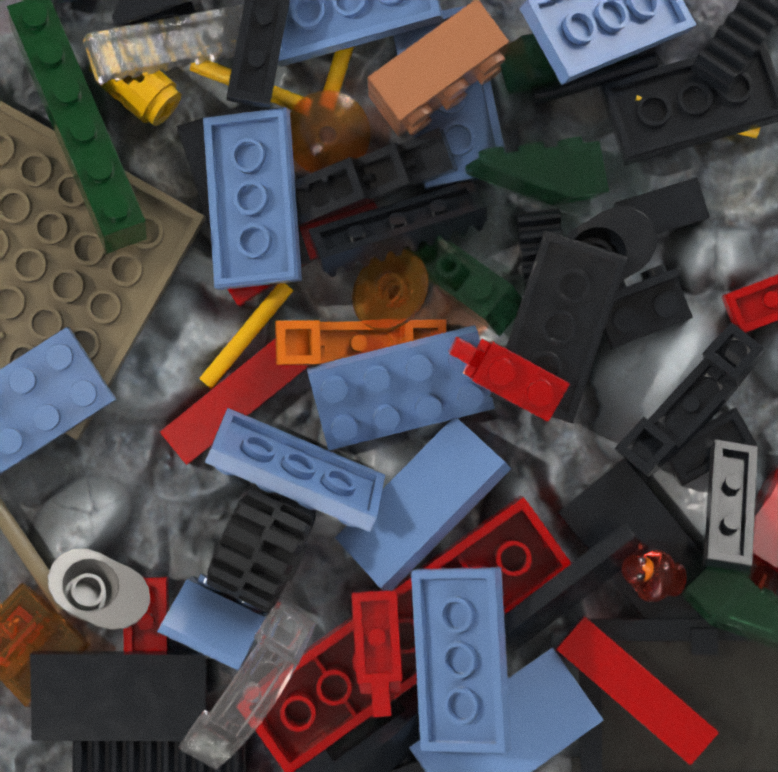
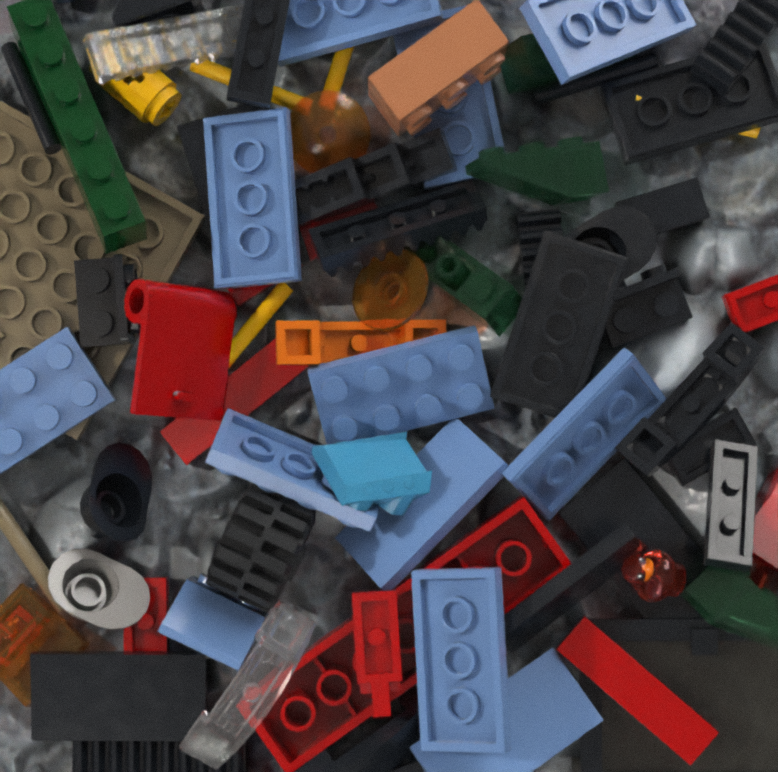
red hinge [448,336,570,422] -> none
none -> black bar [1,42,62,155]
none -> black bracket [74,254,141,348]
none -> black piece [80,442,152,542]
none -> red door [124,279,237,421]
none -> dark azure slope [311,432,432,515]
none -> medium blue tile [501,347,667,521]

